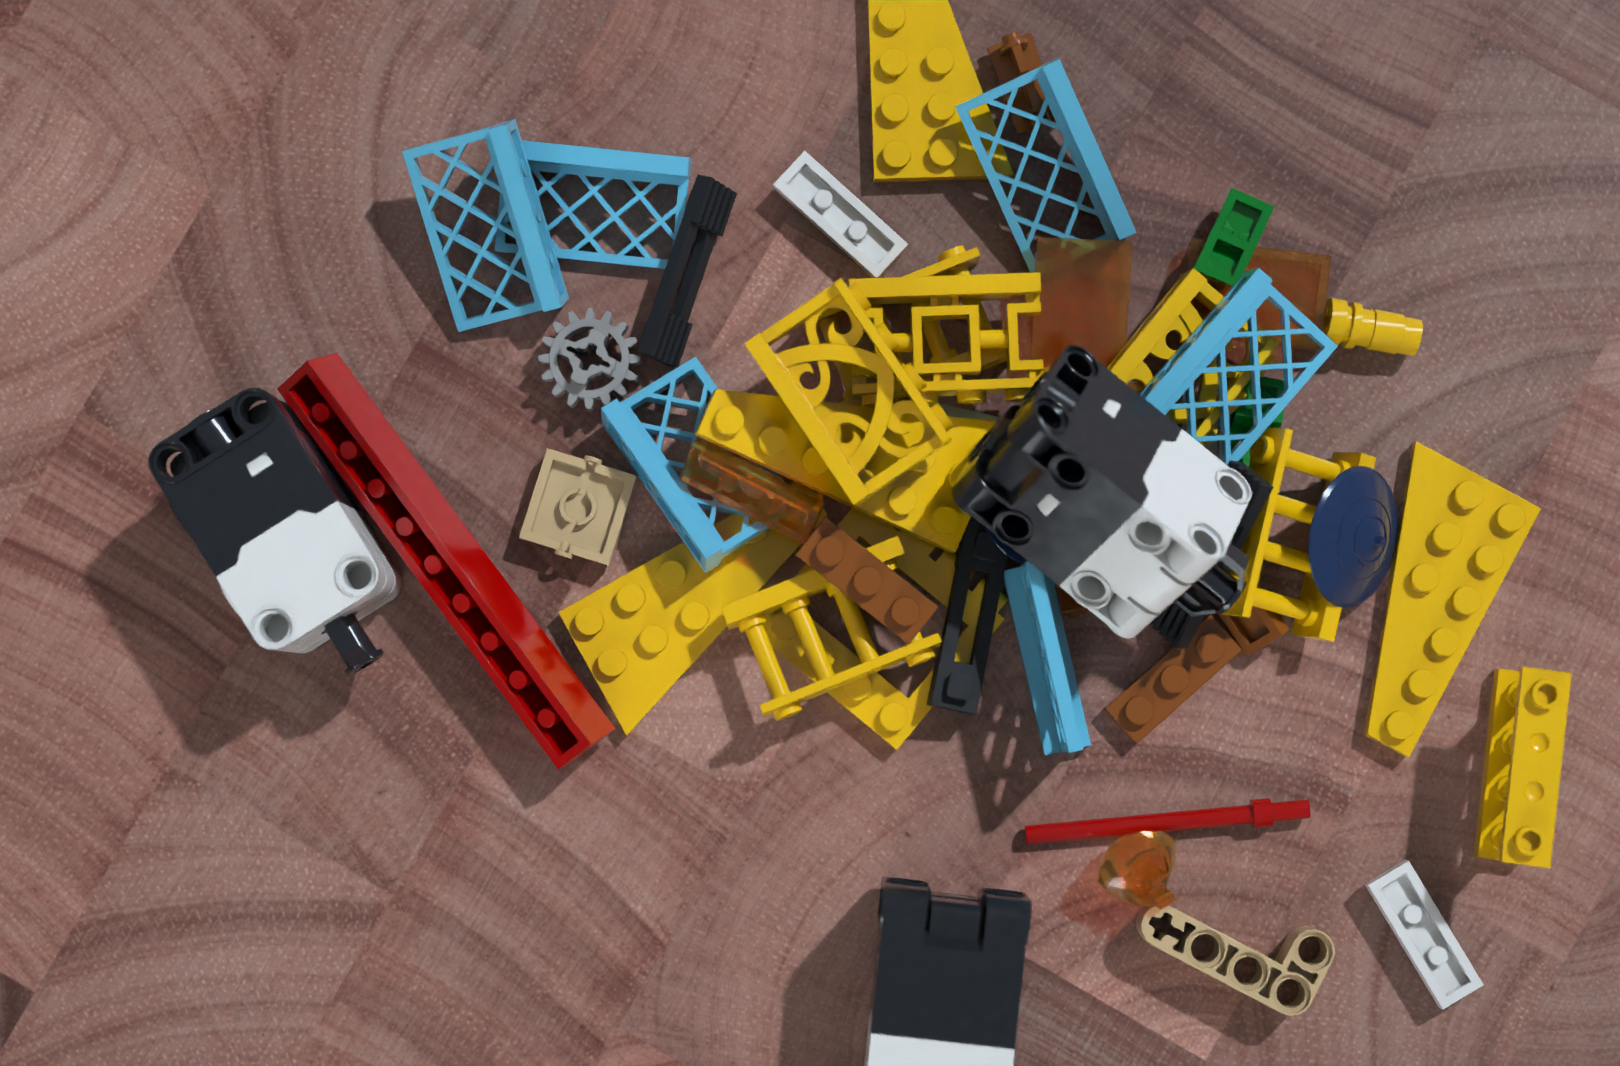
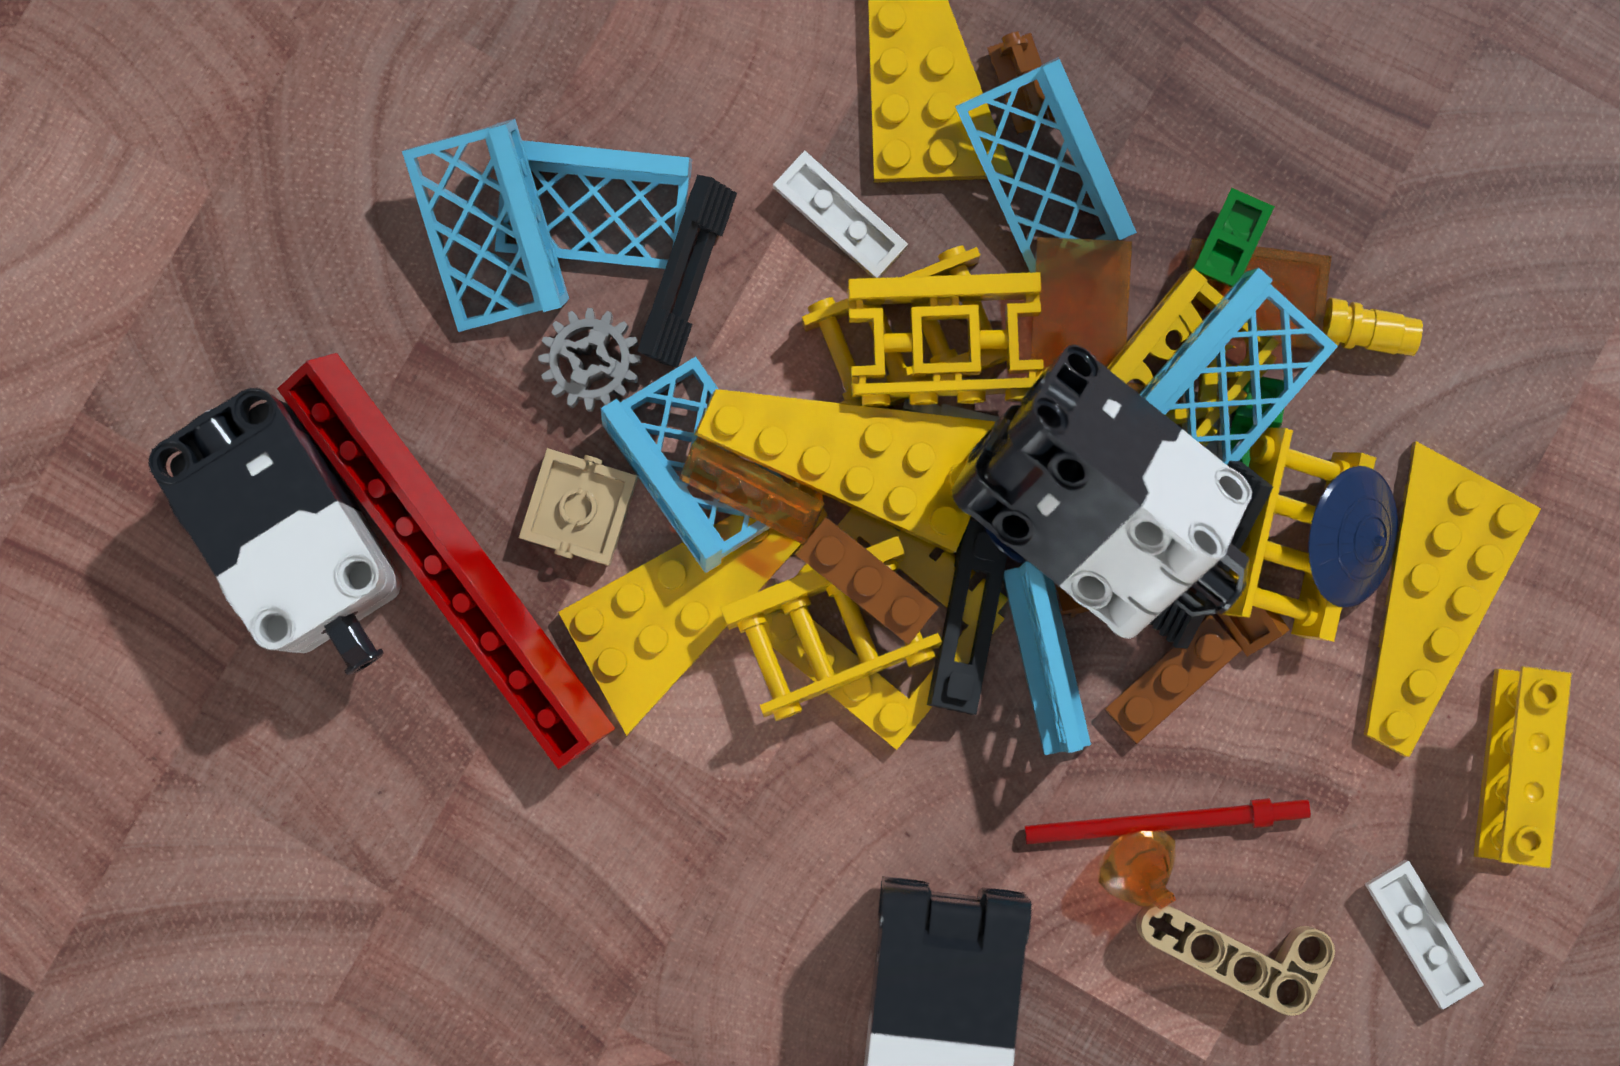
yellow fence [744,278,954,507] -> none

